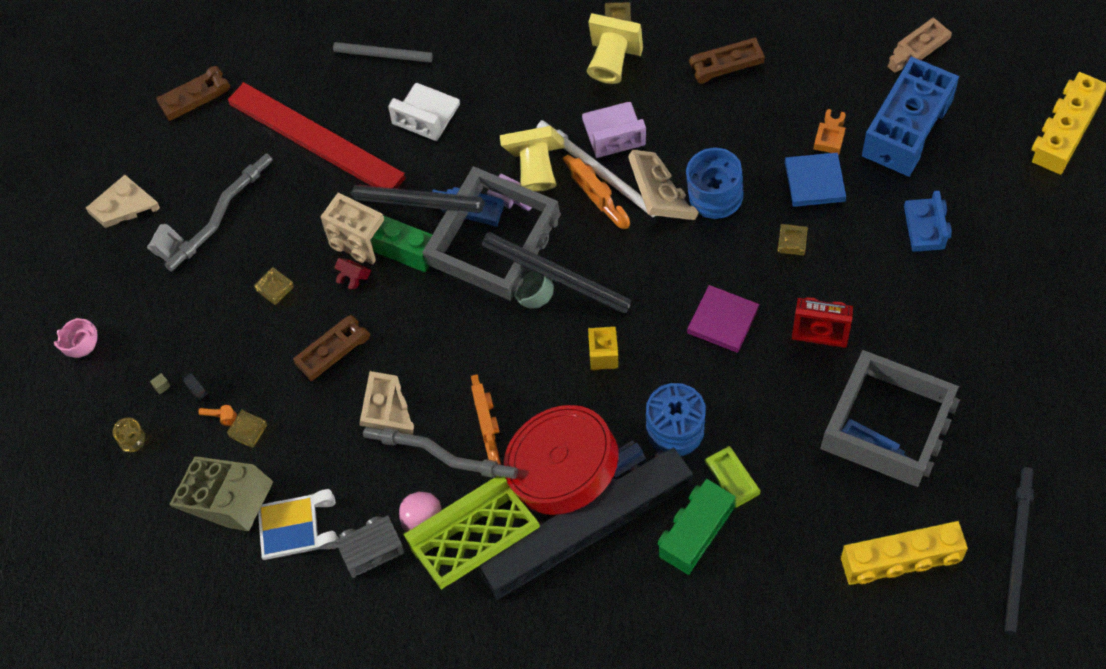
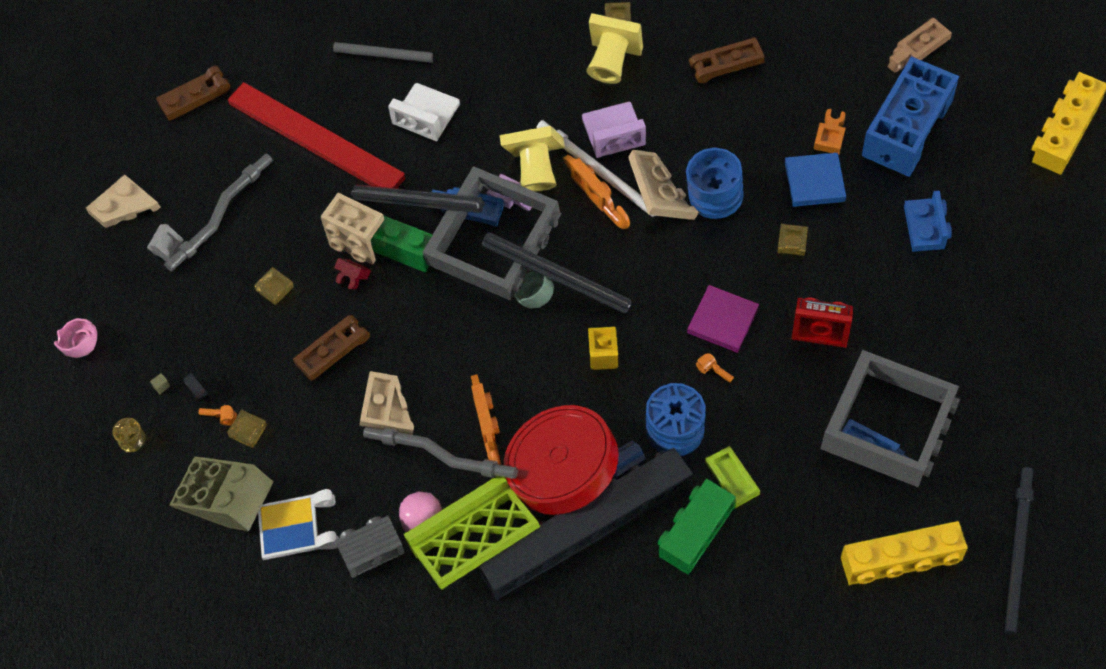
none -> orange hand [696,354,734,383]

